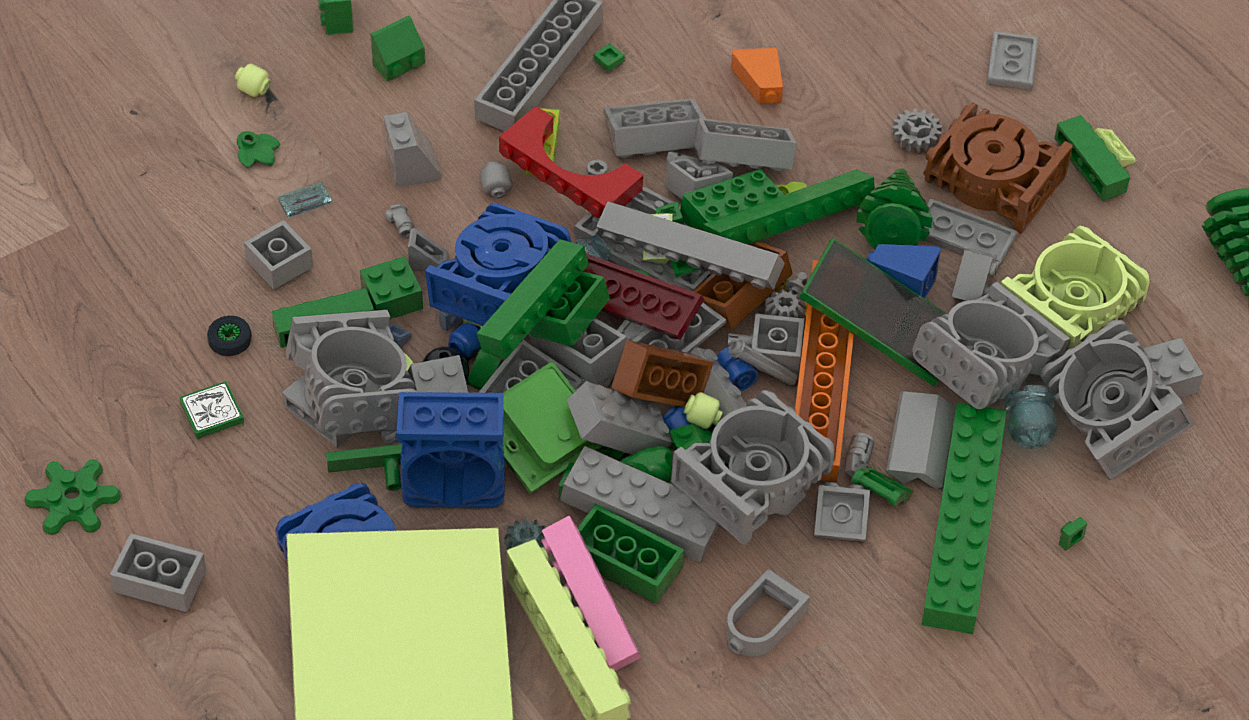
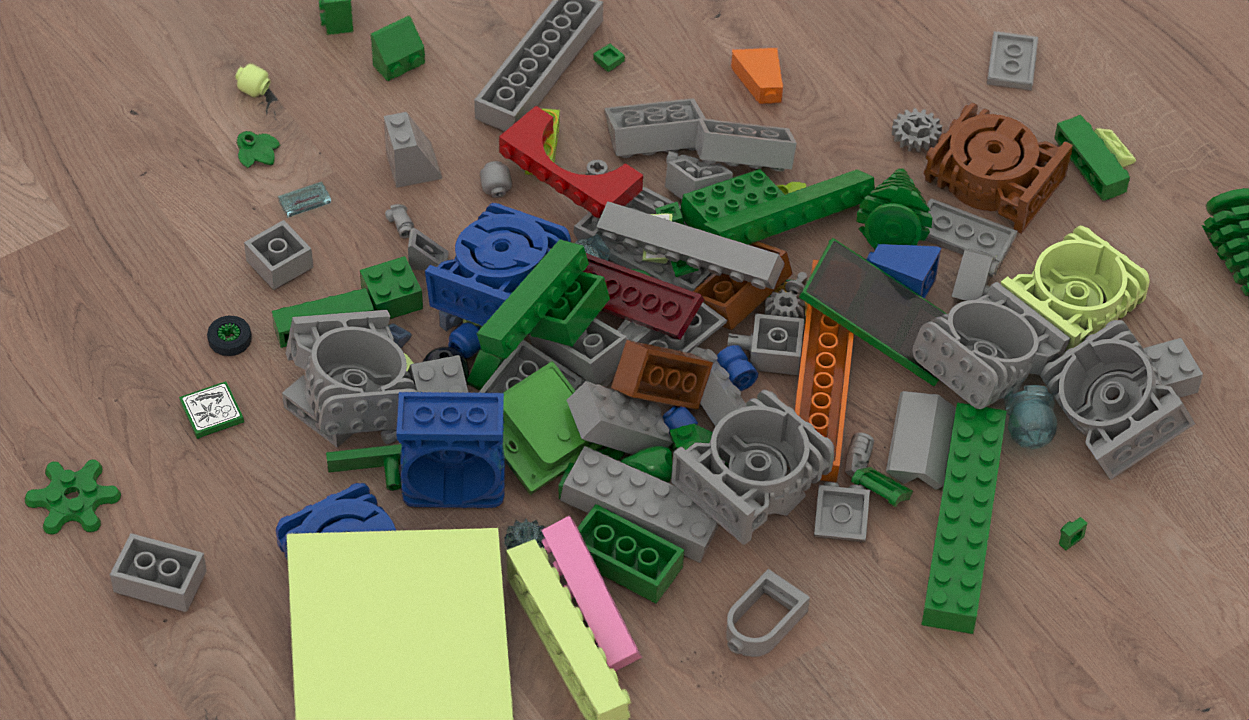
yellowish green head [683,392,722,429] -> none
light grey axle [728,340,798,386] -> none

